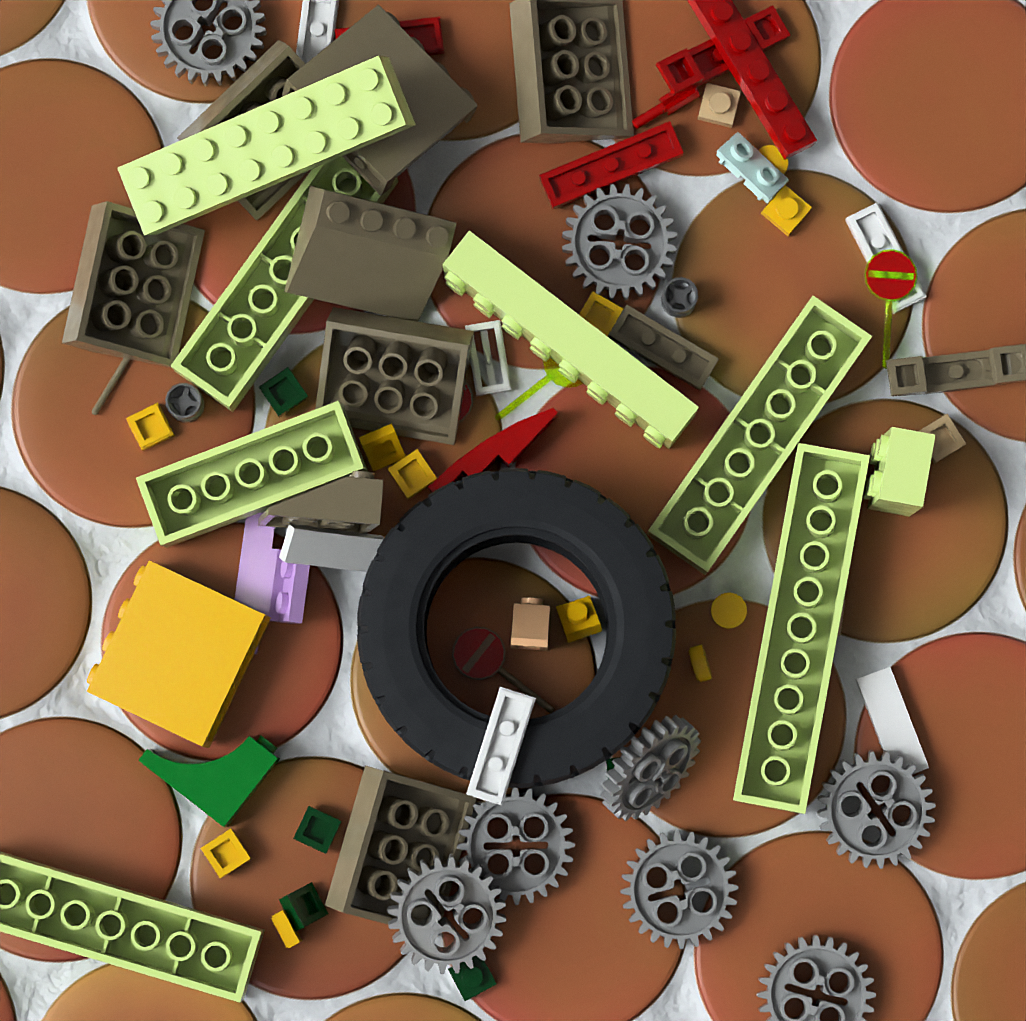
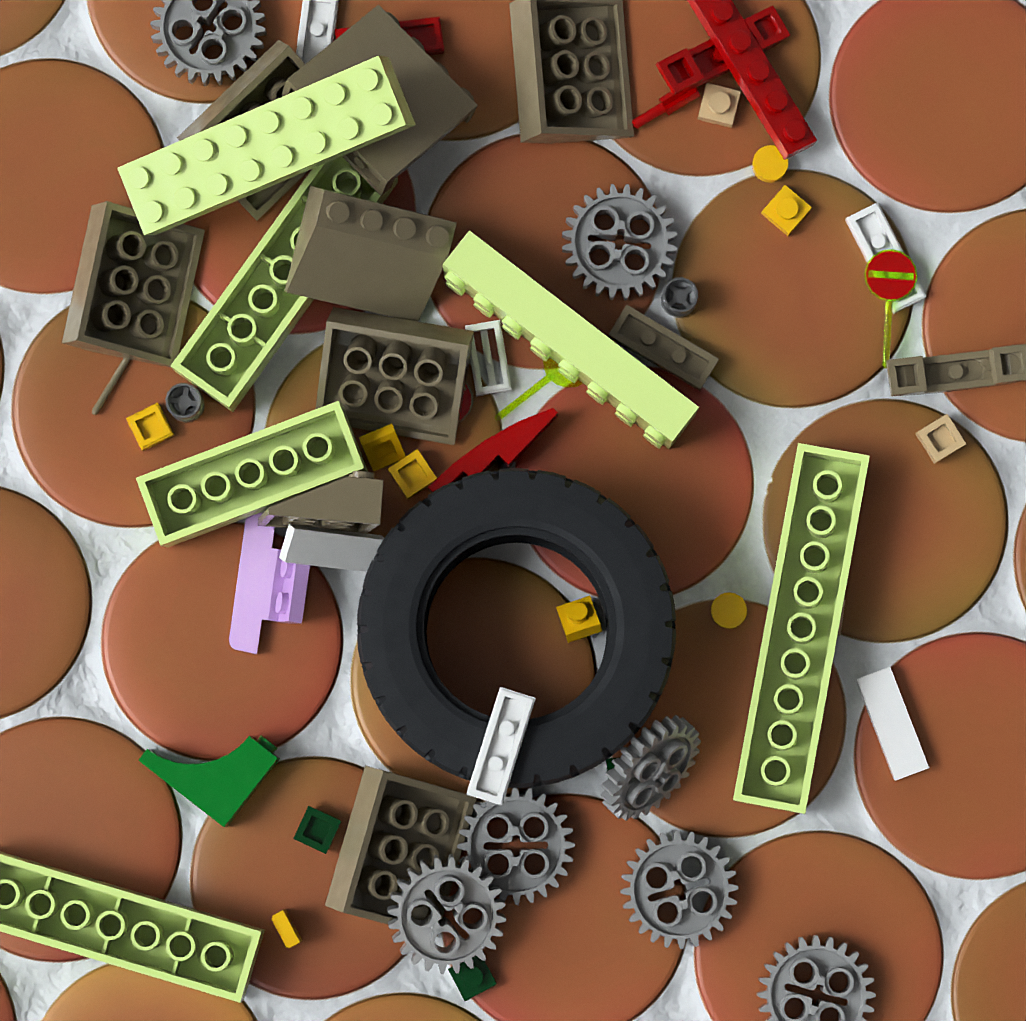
yellow panel [86,560,271,748] -> none
yellow plate [201,828,252,879] -> none
dark green plate [259,367,309,418] -> none
dark green plate [279,882,329,932] -> none
piece [452,627,555,713] -> none
light nougat slope [511,597,550,651] -> none
red plate [539,121,684,210] -> none
yellow plate [579,291,624,337] -> none
yellowish green brick [647,296,872,575] -> none
yellow tile [688,644,712,682] -> none
light aqua hinge [716,132,789,204] -> none
light grey gear [817,750,936,869] -> none
yellowish green brick [863,427,935,517] -> none

